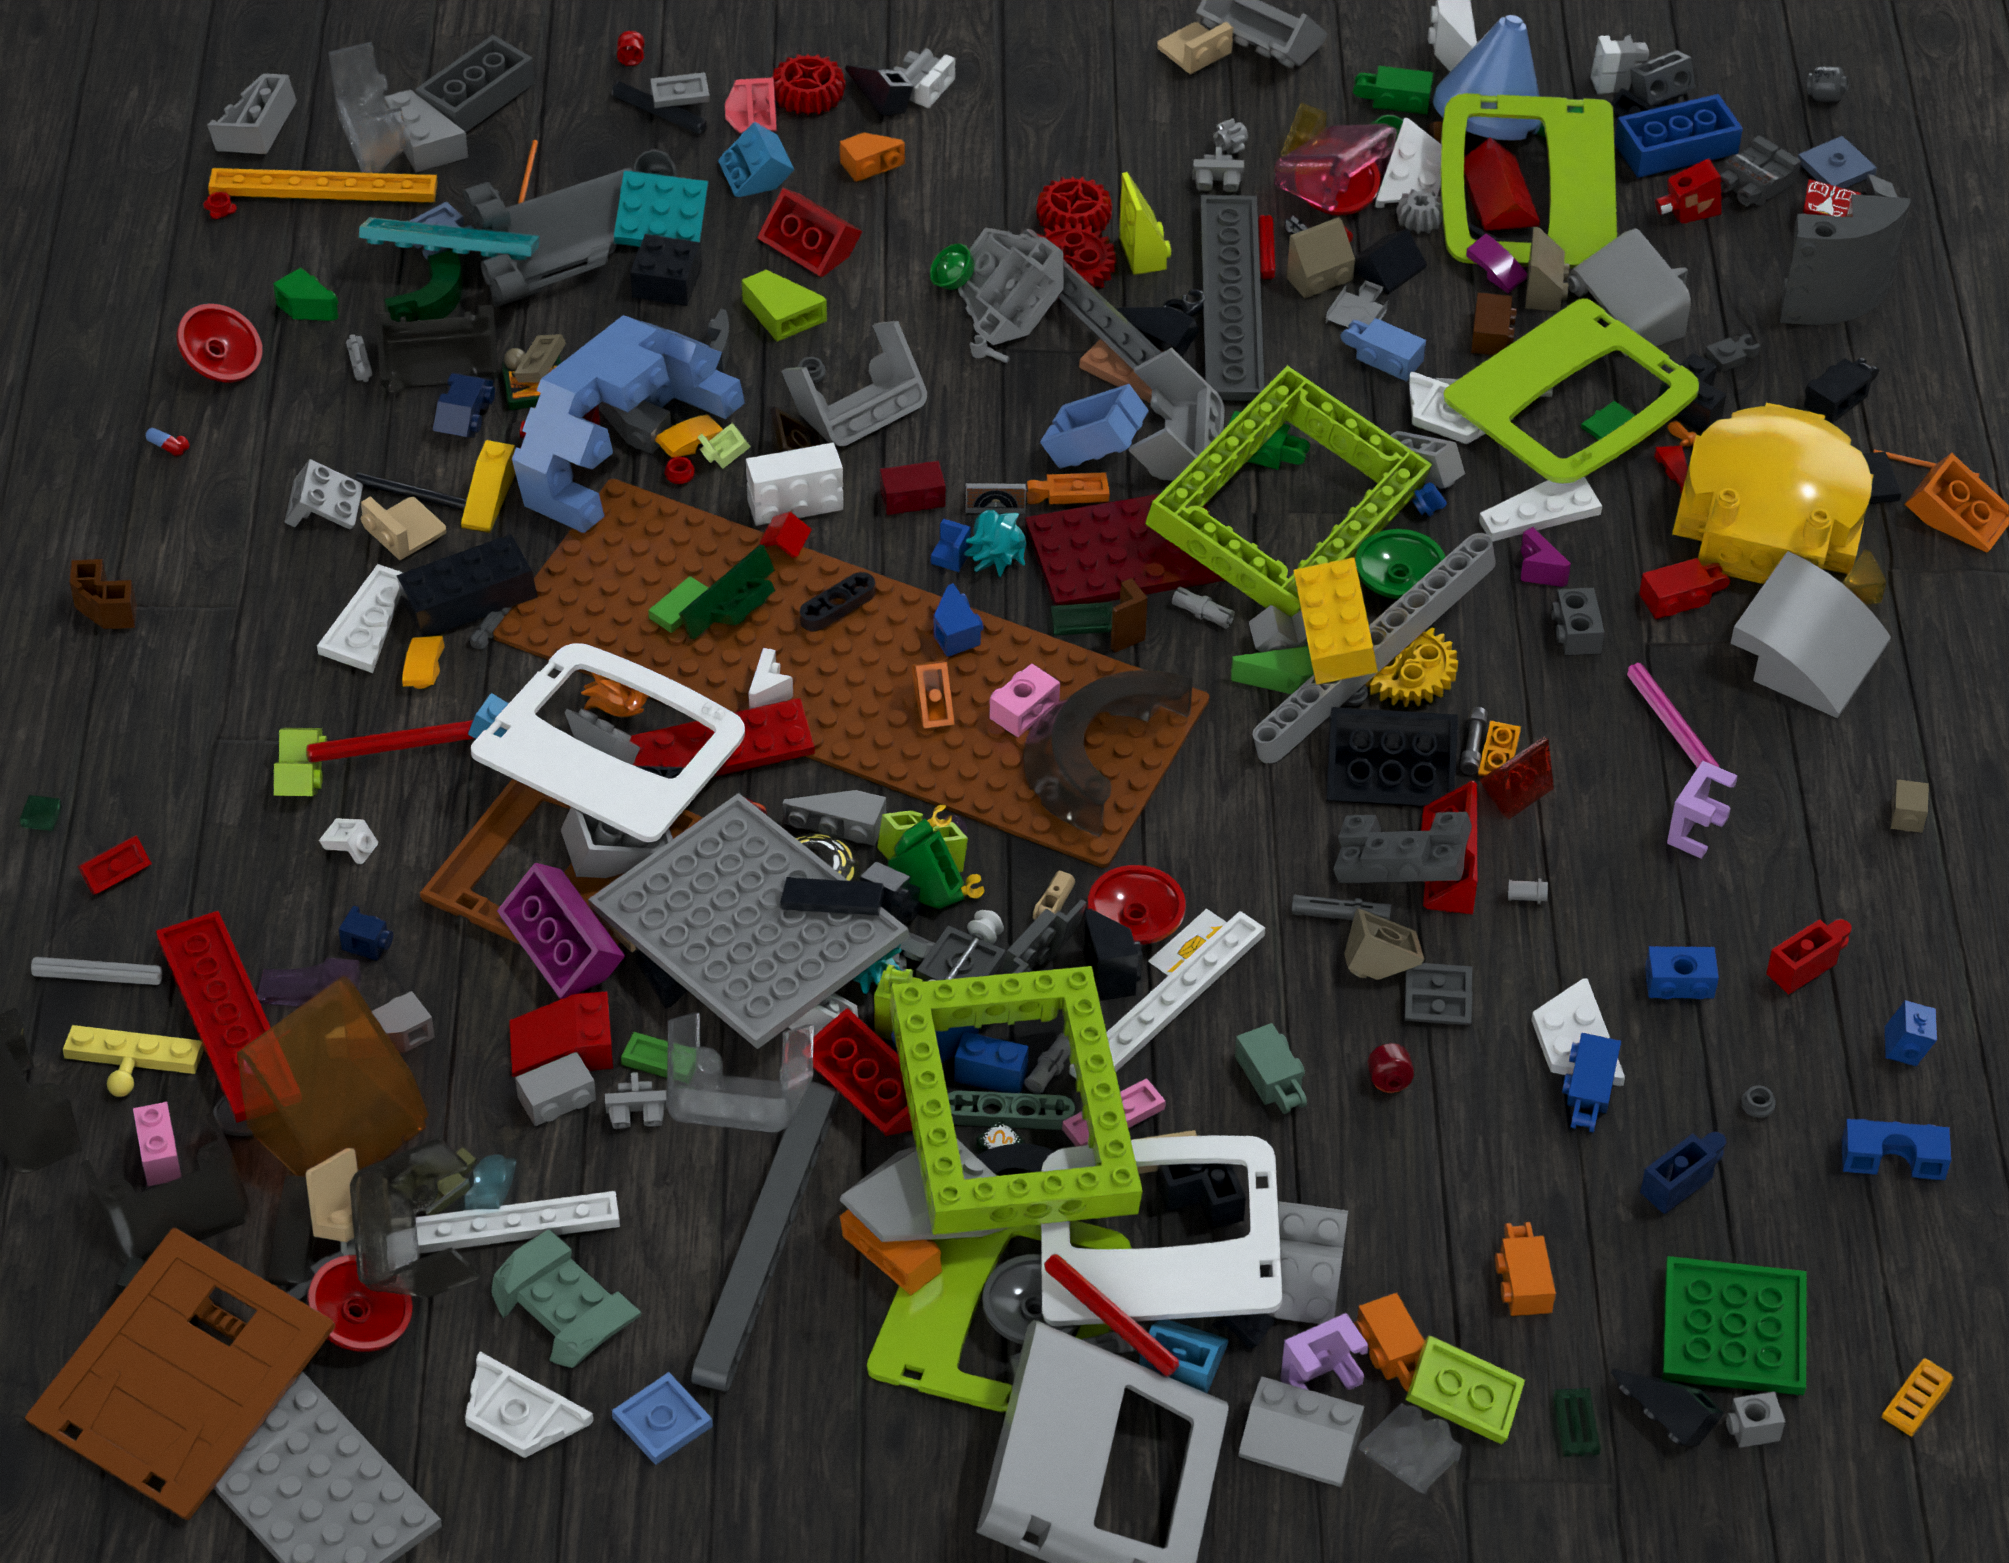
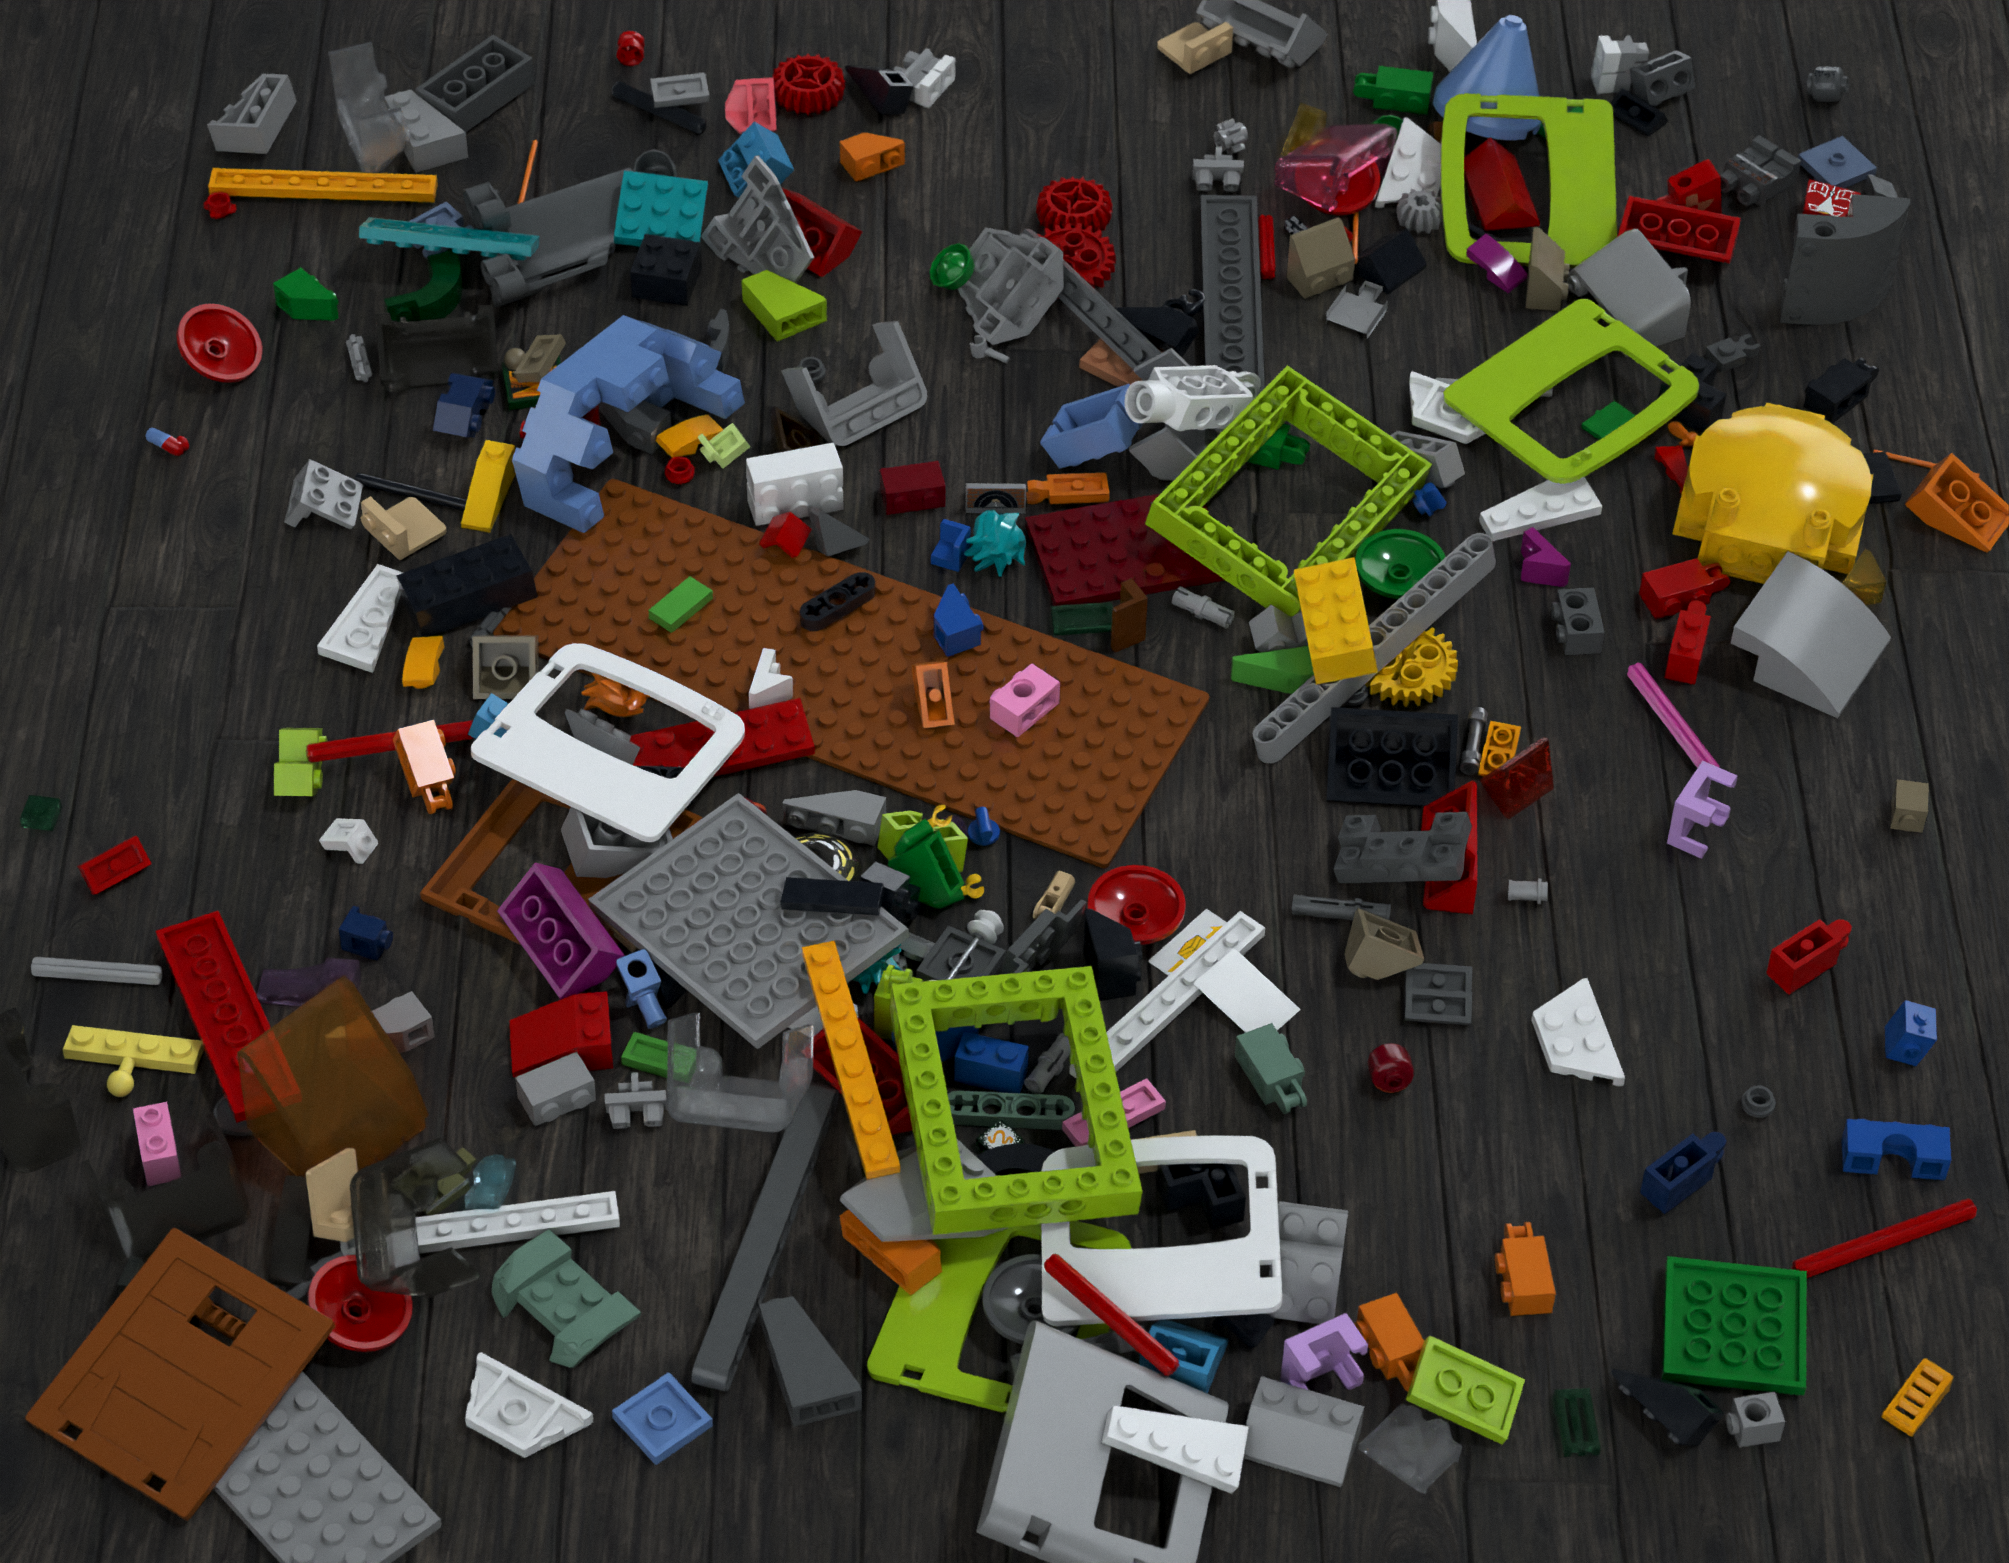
reddish brown brick [69,559,137,629] -> none
dark green bracket [679,545,775,639] -> none
clear smoke windscreen [1023,670,1193,837] -> none
neon yellow slope [1119,172,1171,275] -> none
medium blue brick [1340,318,1426,381] -> none
reddish brown brick [1471,292,1517,355] -> none
blue brick [1562,1032,1621,1133] -> none
blue brick [1614,94,1743,178] -> none
blue brick [1645,946,1719,999] -> none
none -> brick [393,720,456,814]
none -> dark tan slope [473,635,539,699]
none -> medium blue bracket [616,949,667,1029]
none -> light grey wedge [701,155,814,283]
none -> dark grey slope [759,1296,862,1427]
none -> light orange plate [802,940,900,1180]
none -> dark grey slope [808,505,869,557]
none -> blue plate [968,807,1000,846]
none -> white wing [1102,1406,1249,1494]
none -> white brick [1124,365,1261,431]
none -> white sticker [1193,948,1301,1033]
none -> orange axle [1352,212,1359,264]
none -> red slope [1617,196,1741,263]
none -> red brick [1665,601,1711,685]
none -> red axle [1792,1198,1977,1278]

